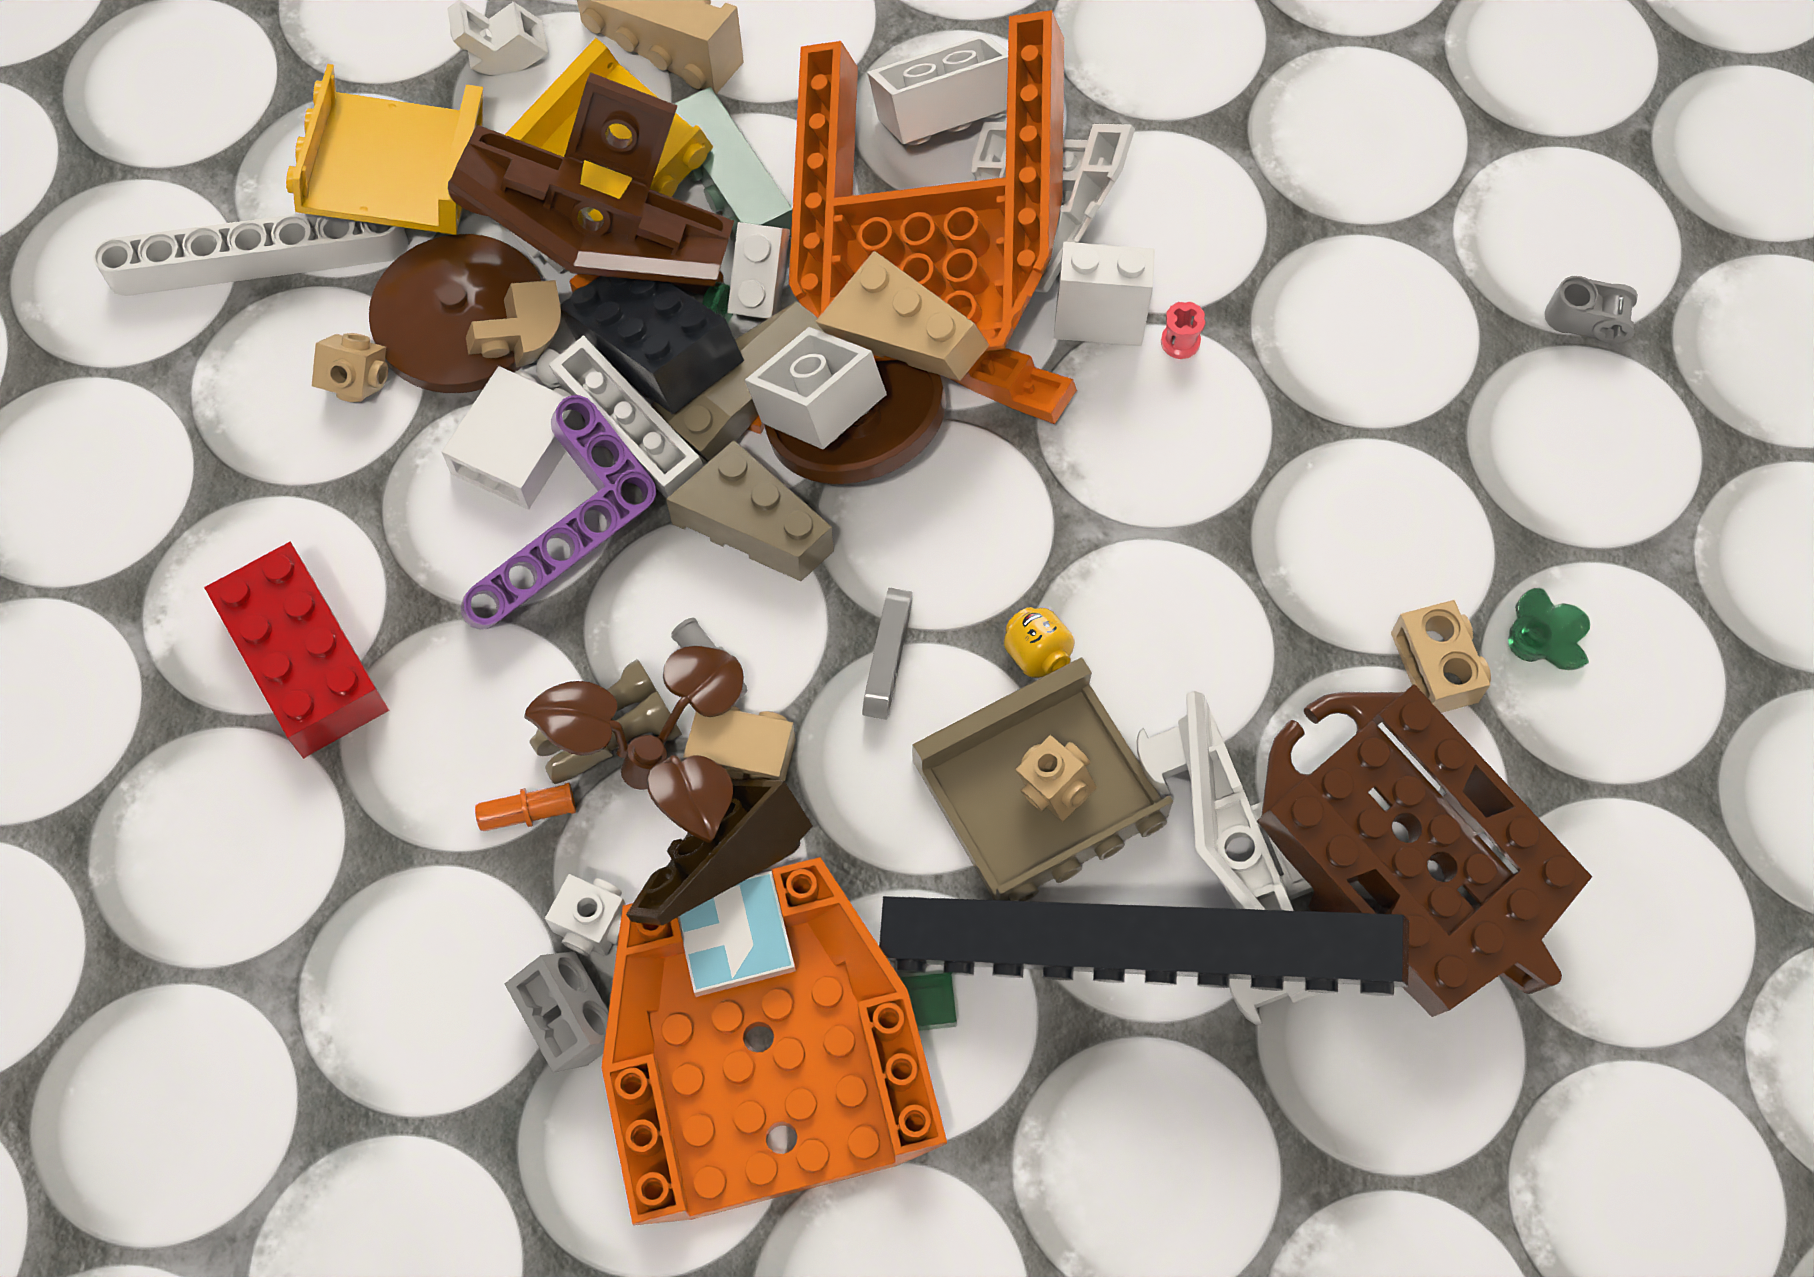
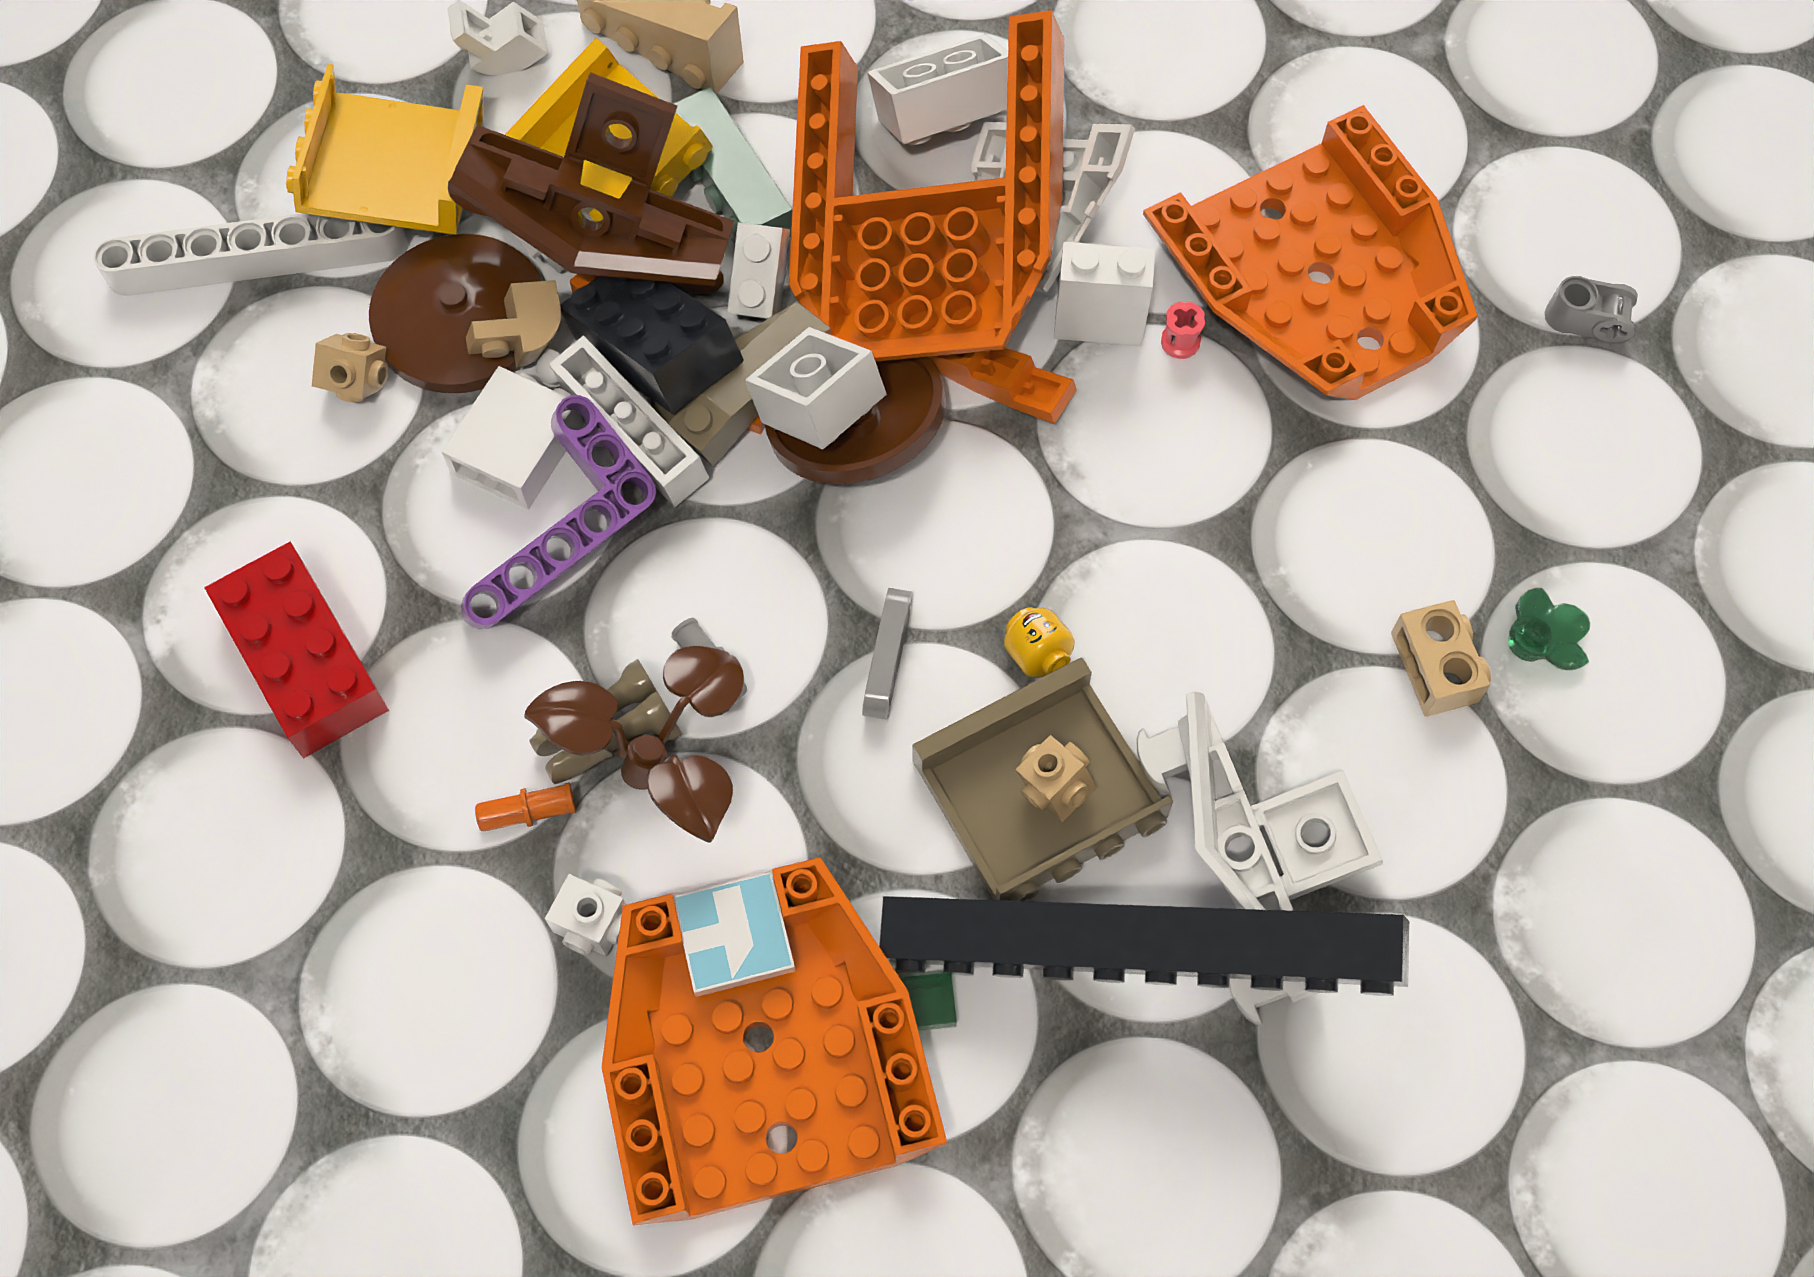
light grey brick [504,951,609,1073] -> none
dark brown wedge [626,779,813,925] -> none
dark tan wedge [666,440,834,581] -> none
tan brick [683,706,796,781] -> none
clear green tile [702,281,733,323] -> none
tan wedge [815,251,989,381] -> none
reddish brown piece [1257,684,1593,1017] -> none
none -> orange wedge [1143,105,1478,400]

